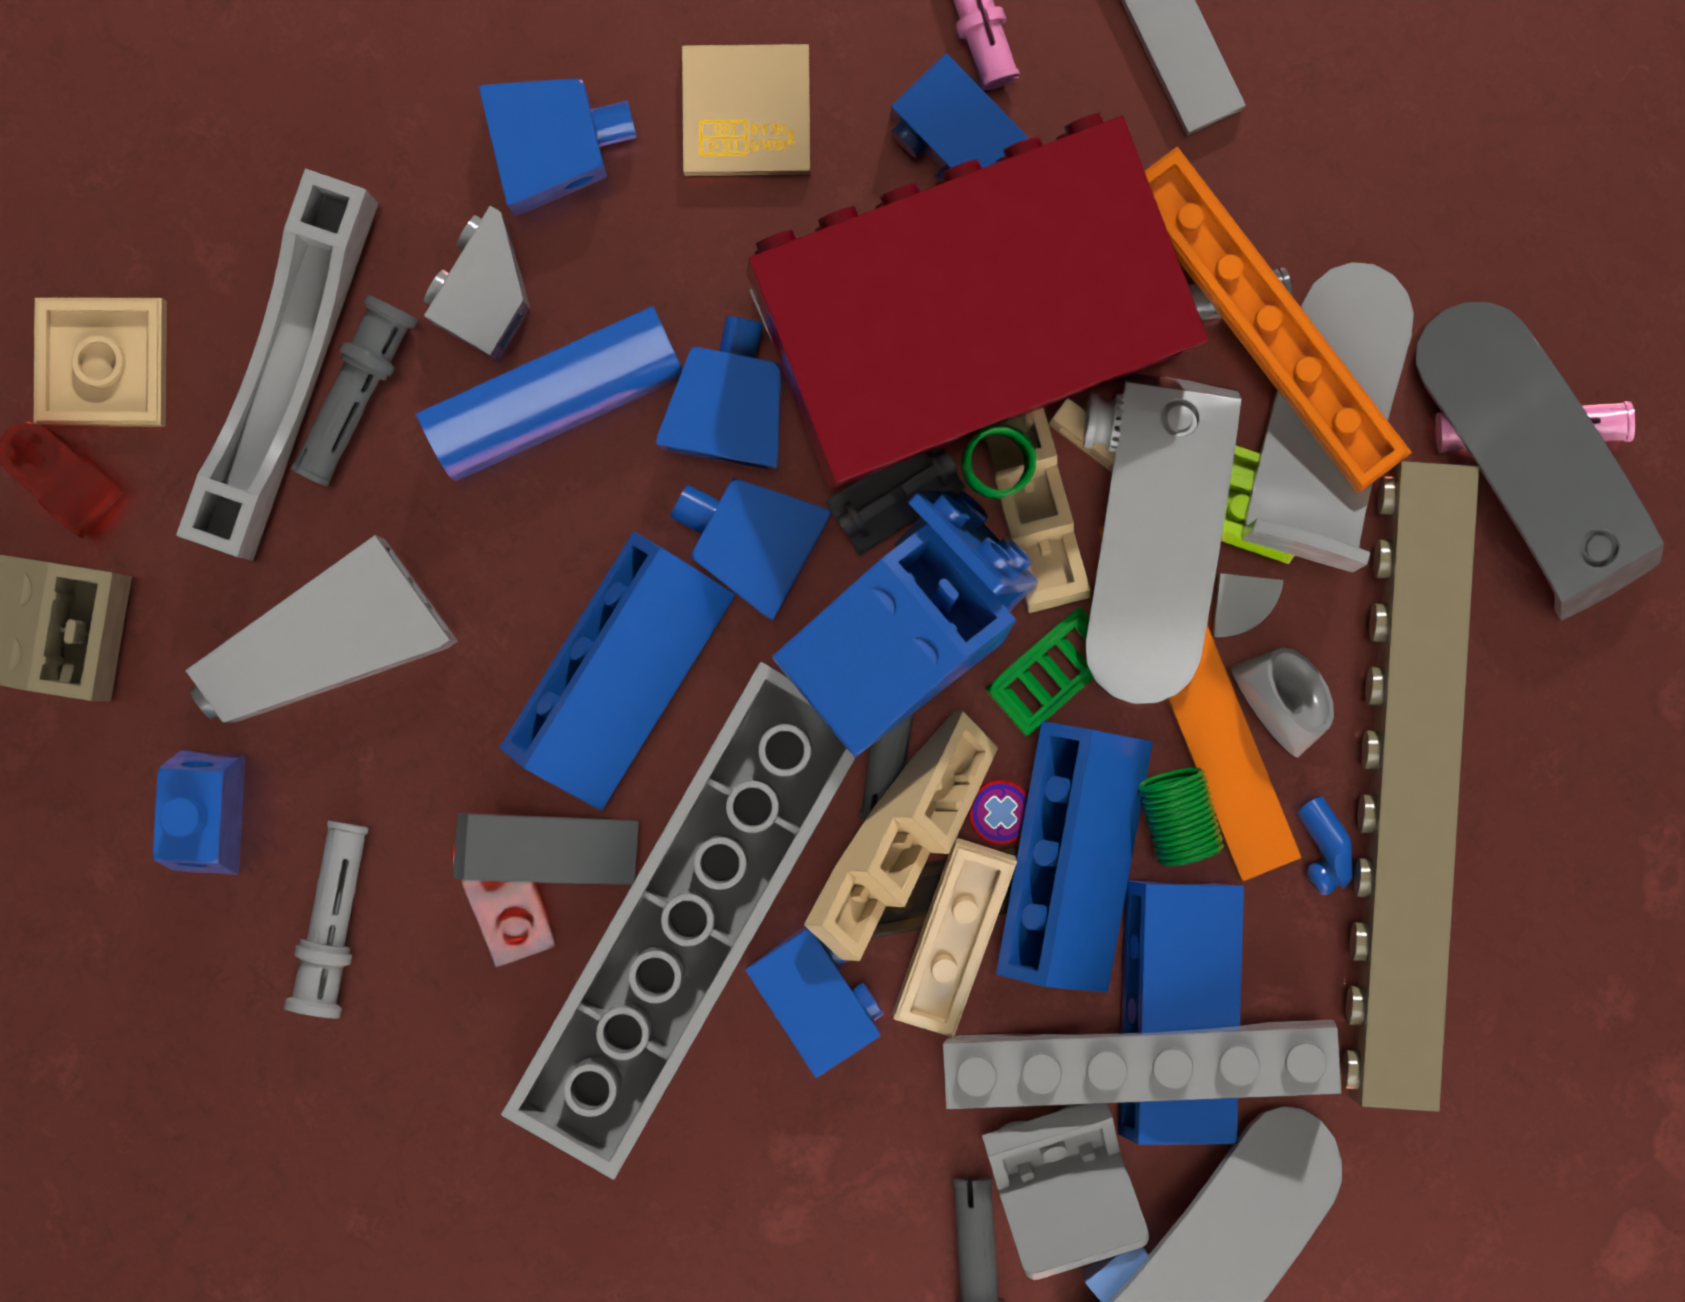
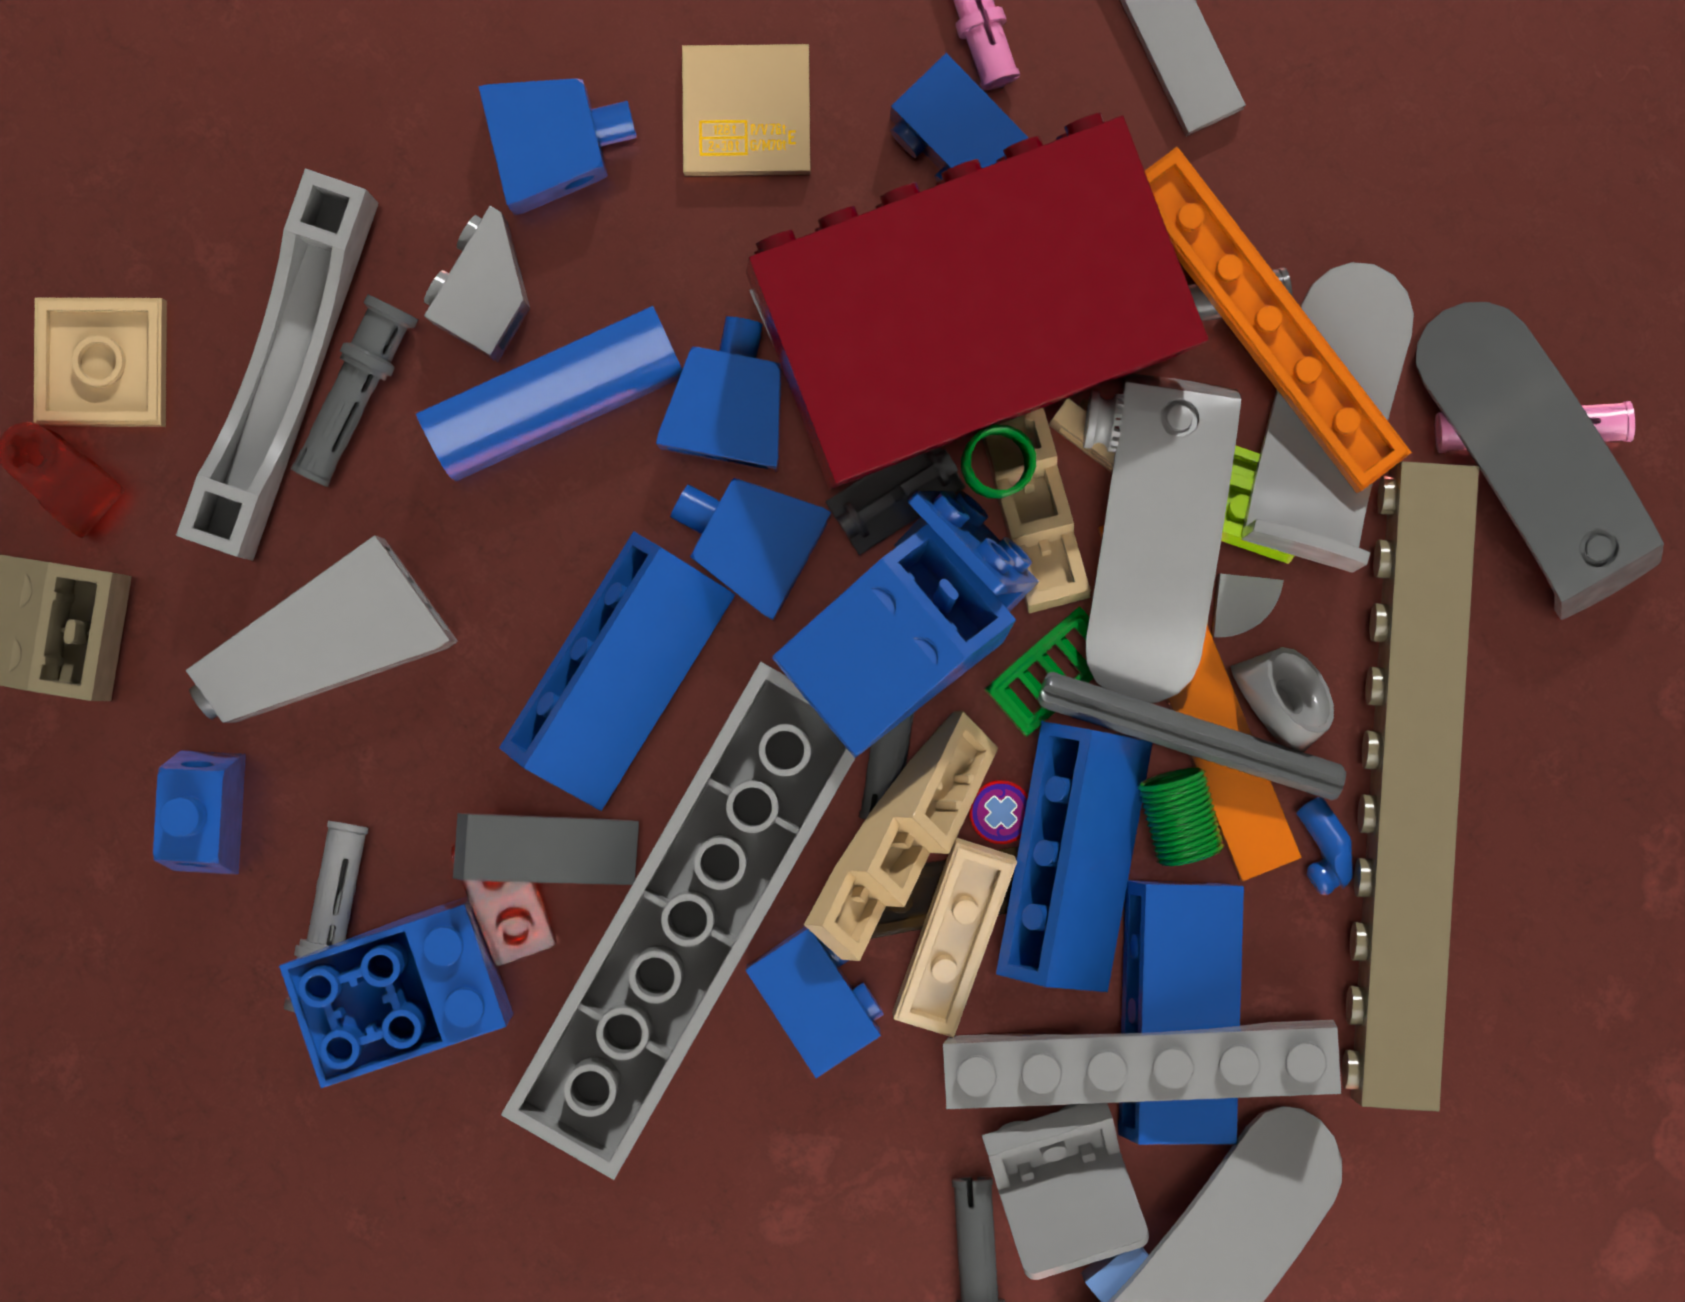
none -> blue slope [279,895,513,1088]
none -> dark grey axle [1038,672,1346,800]

